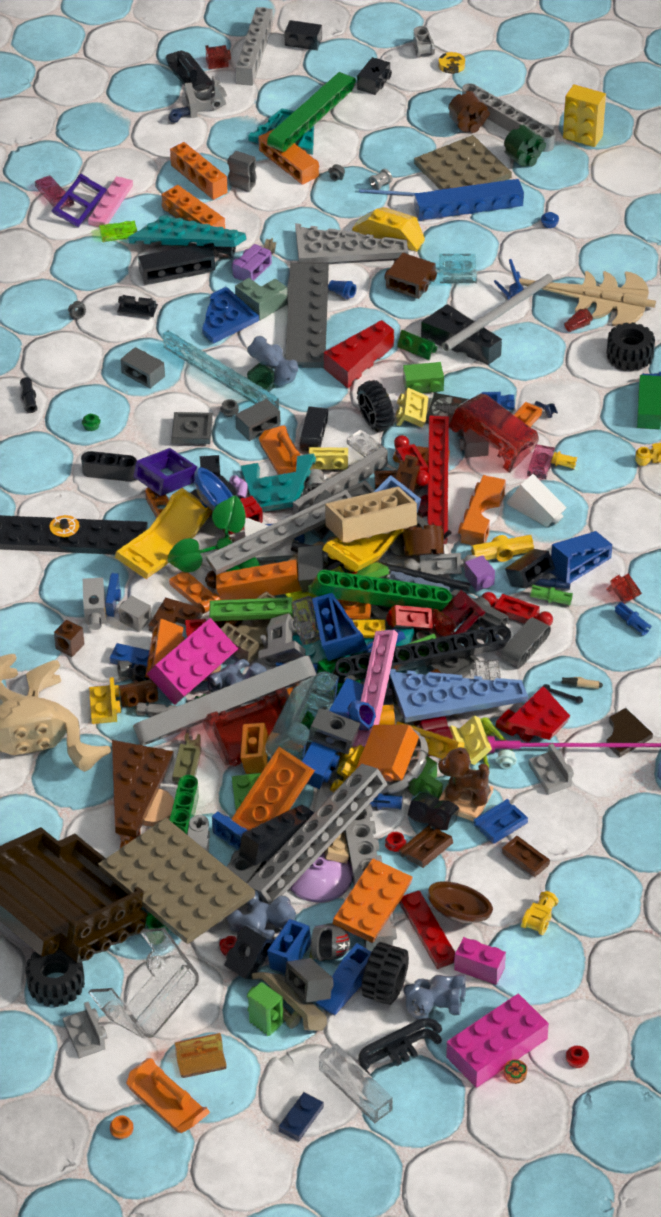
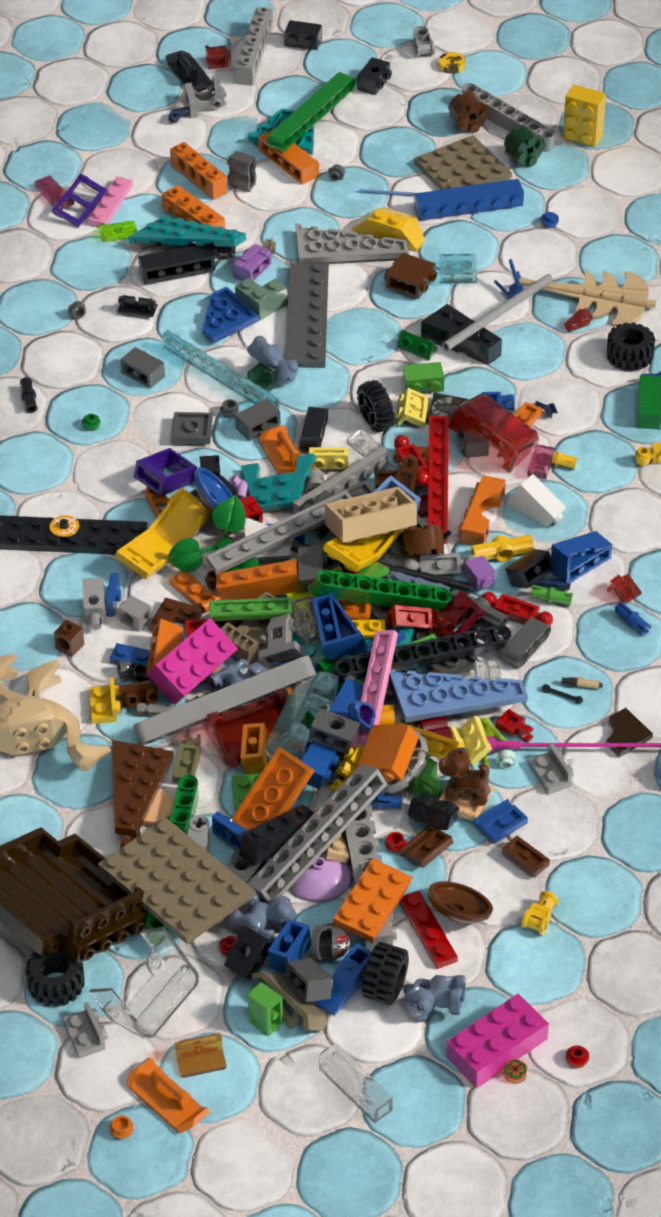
black beam [81,451,137,481] -> none
dark blue plate [279,1092,324,1142] -> none
red wedge [324,320,394,388] -> none
blue cone [328,280,357,299] -> none
black piece [358,1018,442,1080] -> none
light grey bush [369,168,393,190] -> none
dark pink brick [454,937,506,985] -> none
red wing [505,687,570,740] -> none

